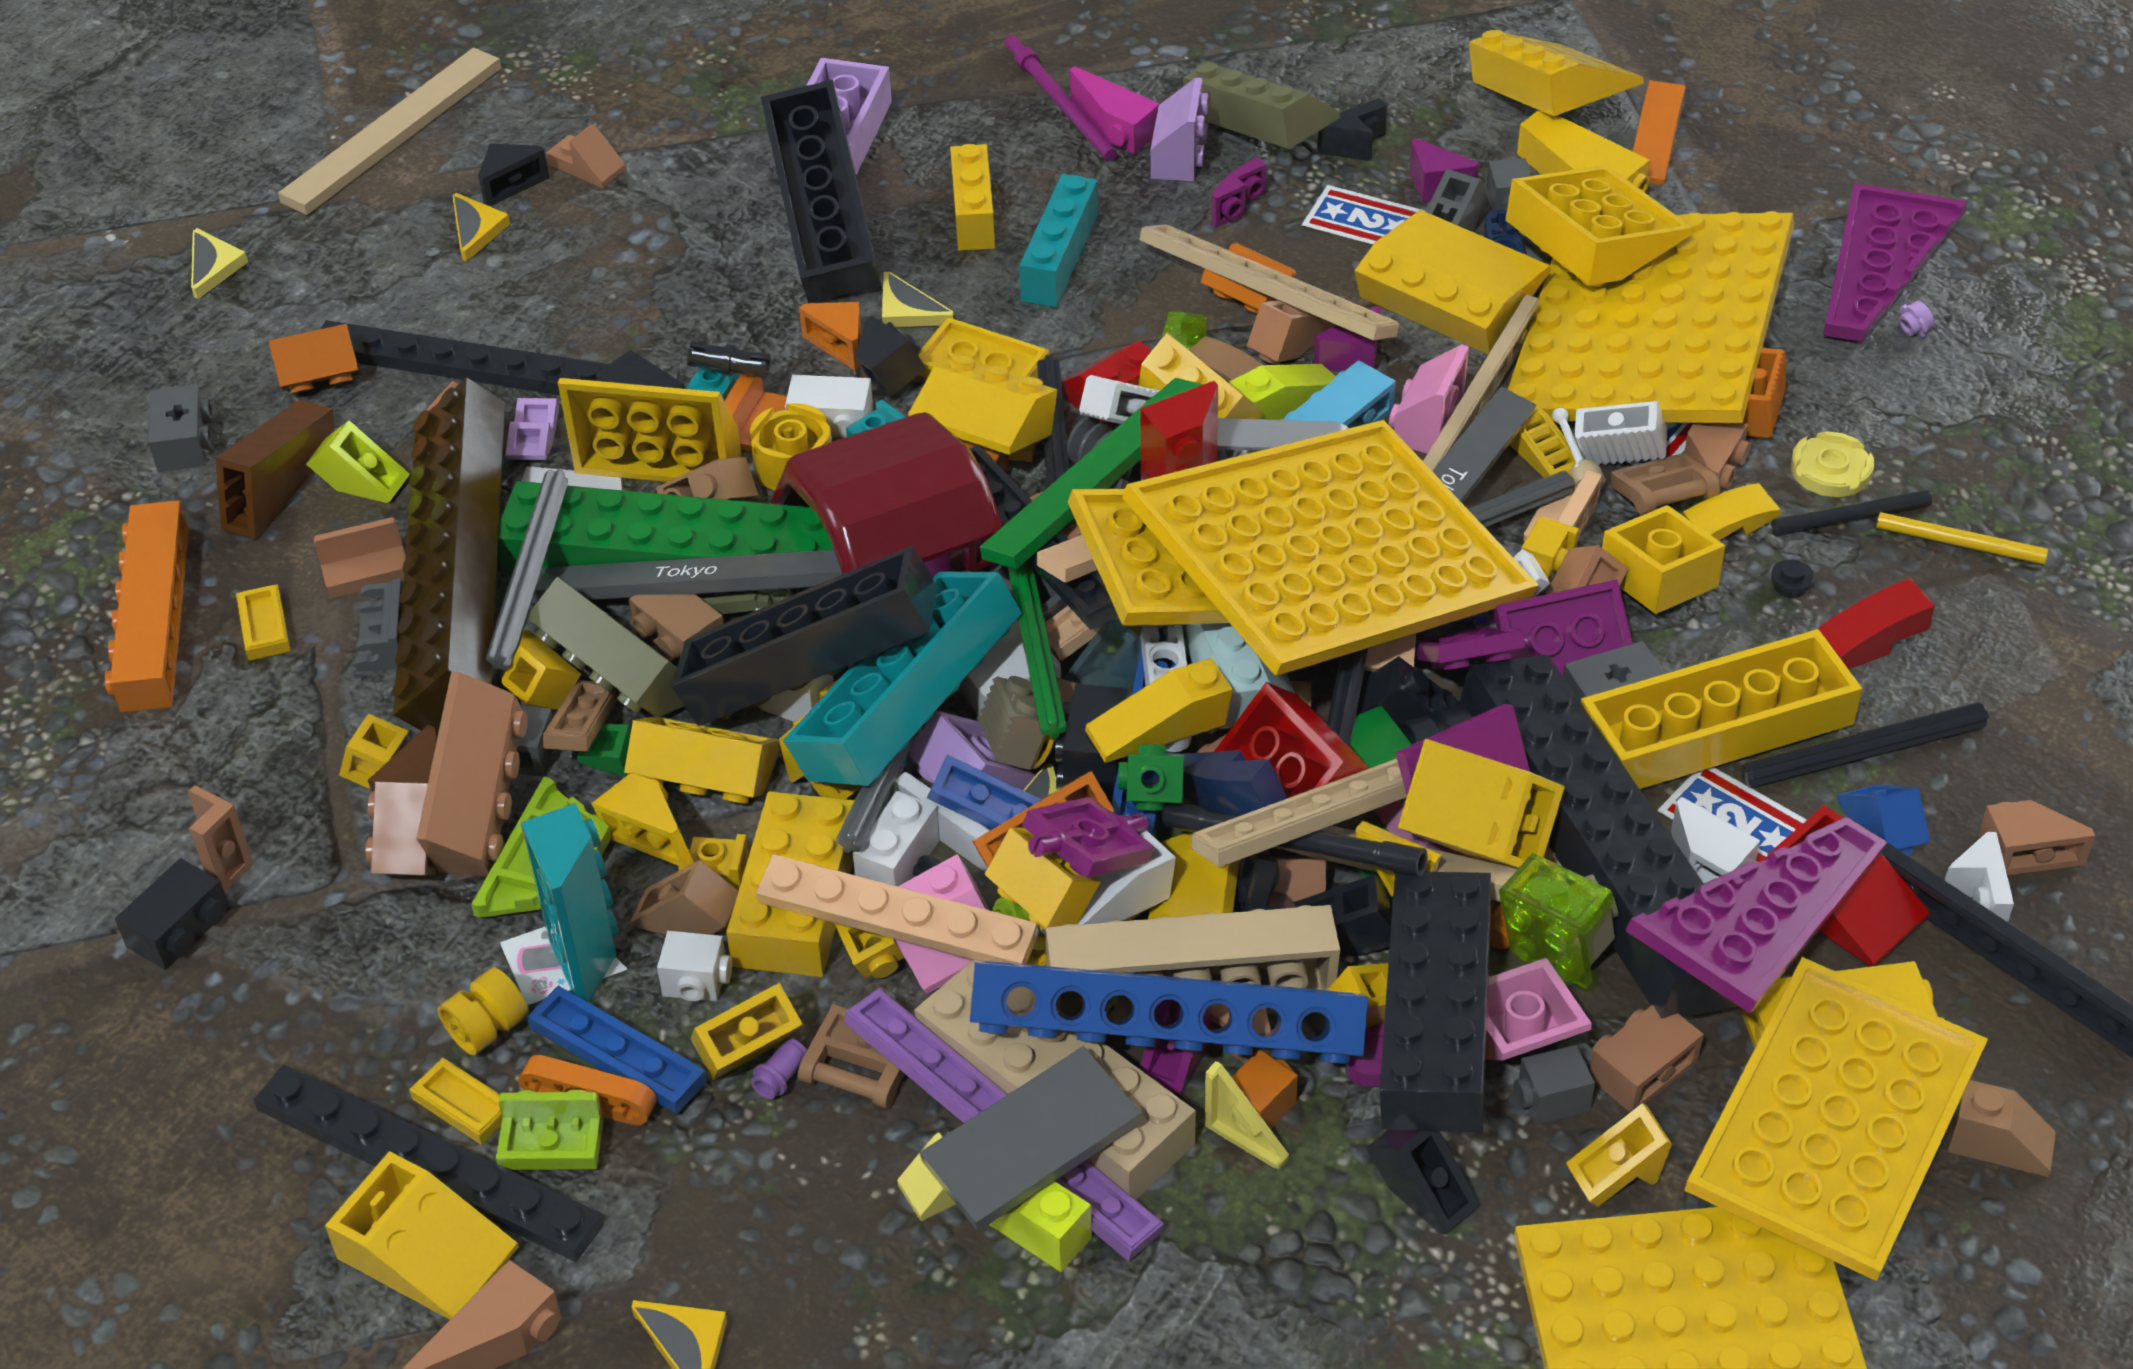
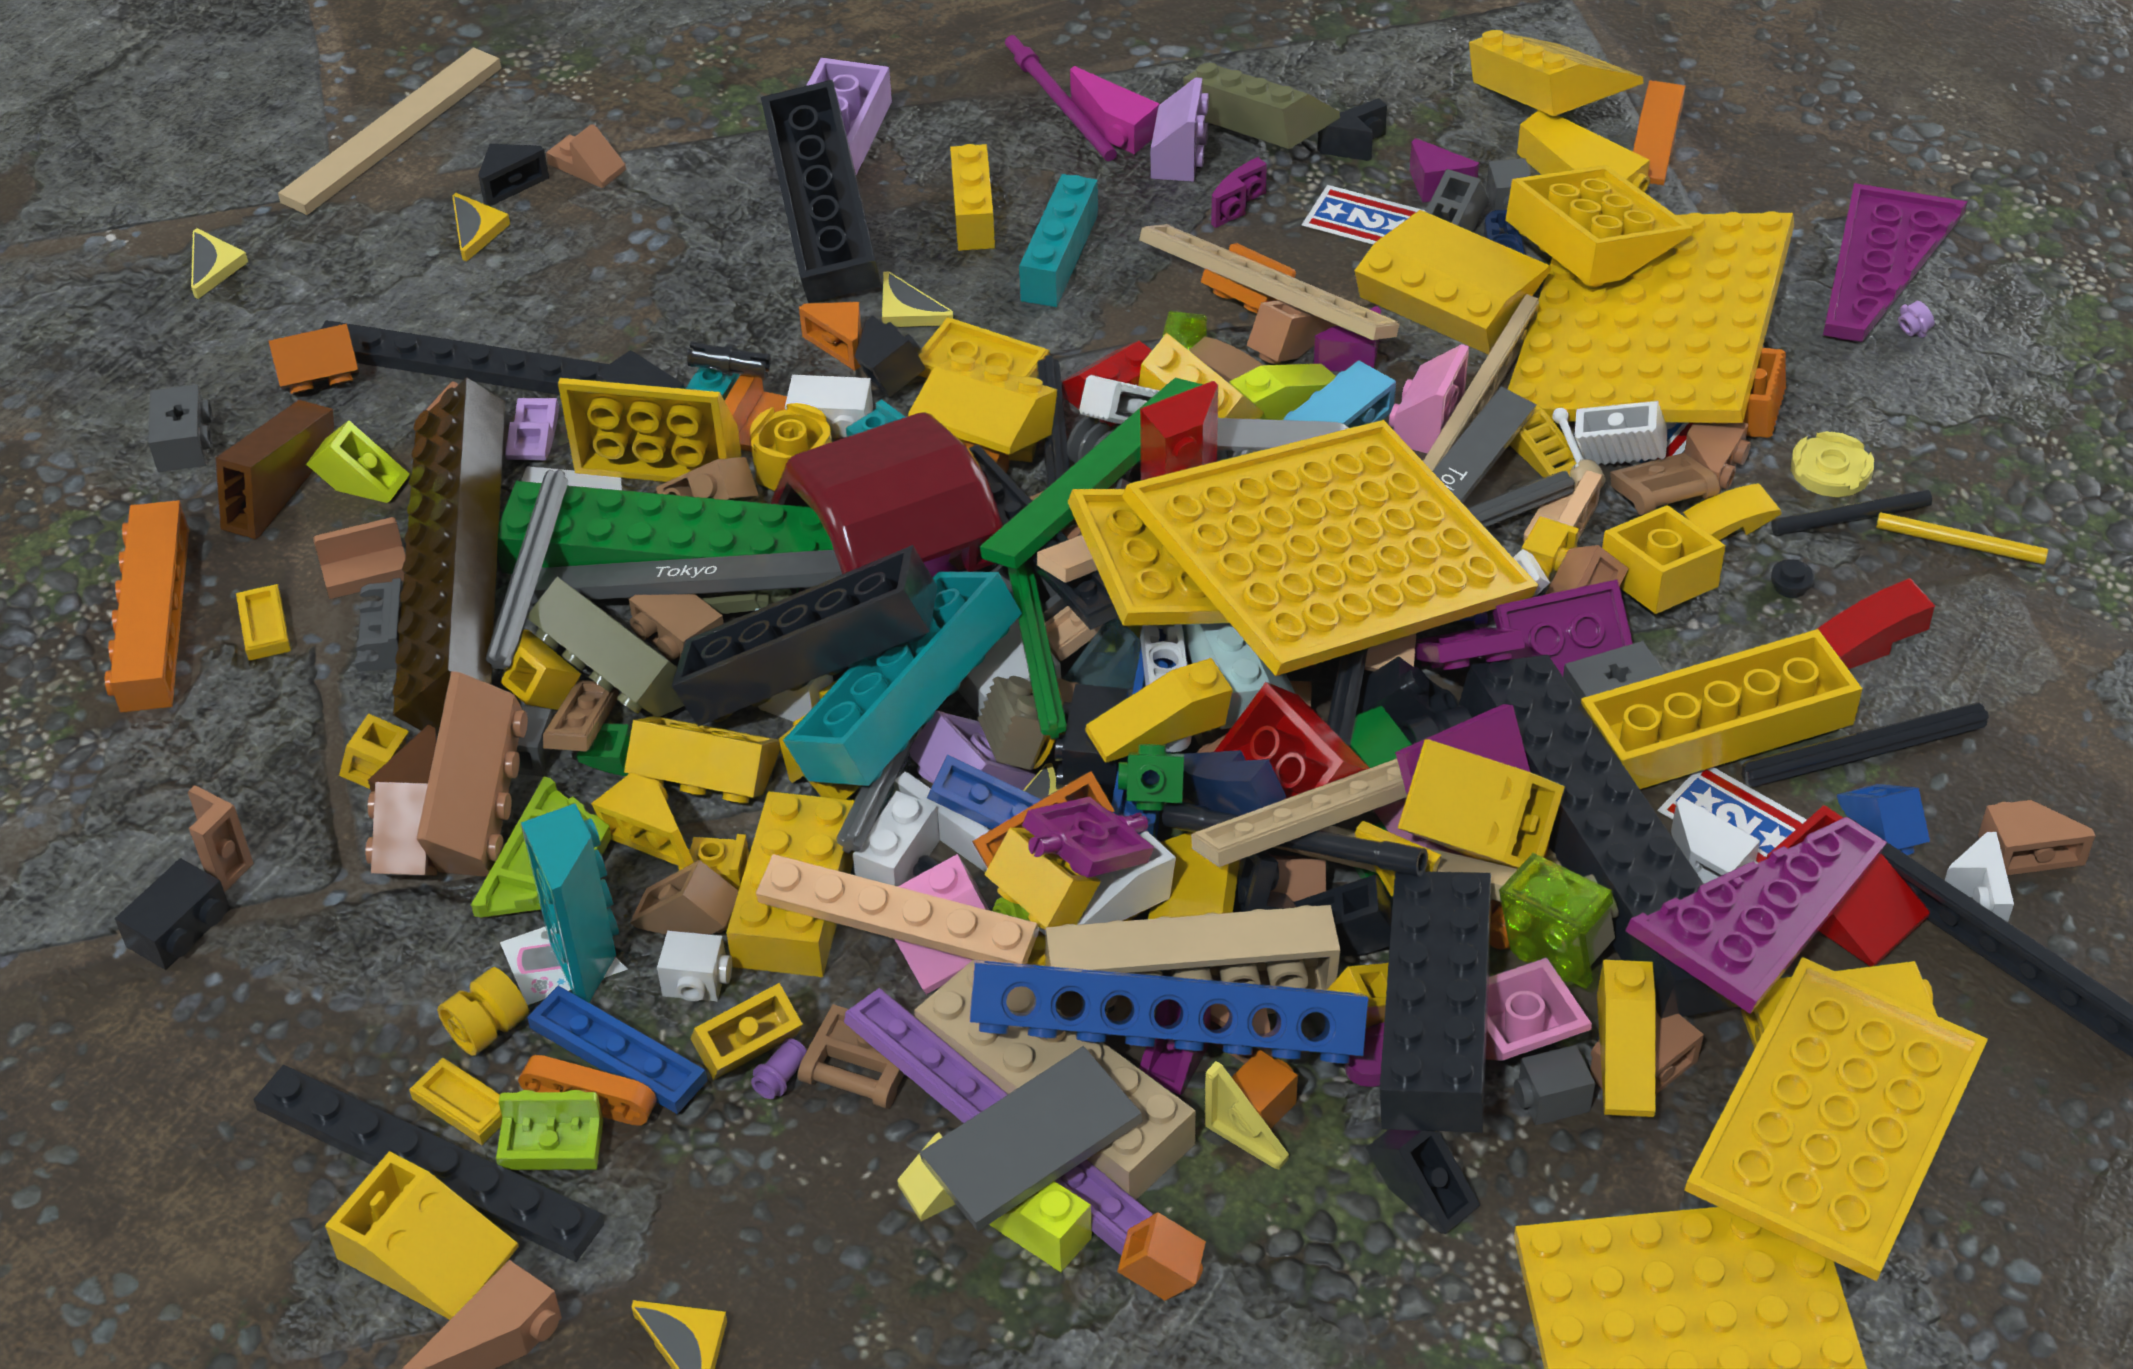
yellow brick [834,923,904,979] -> none
yellow slope [1566,1103,1672,1207] -> none
medium nougat slope [1947,1080,2056,1177] -> none
none -> orange brick [1117,1212,1206,1301]
none -> yellow slope [1597,960,1655,1117]

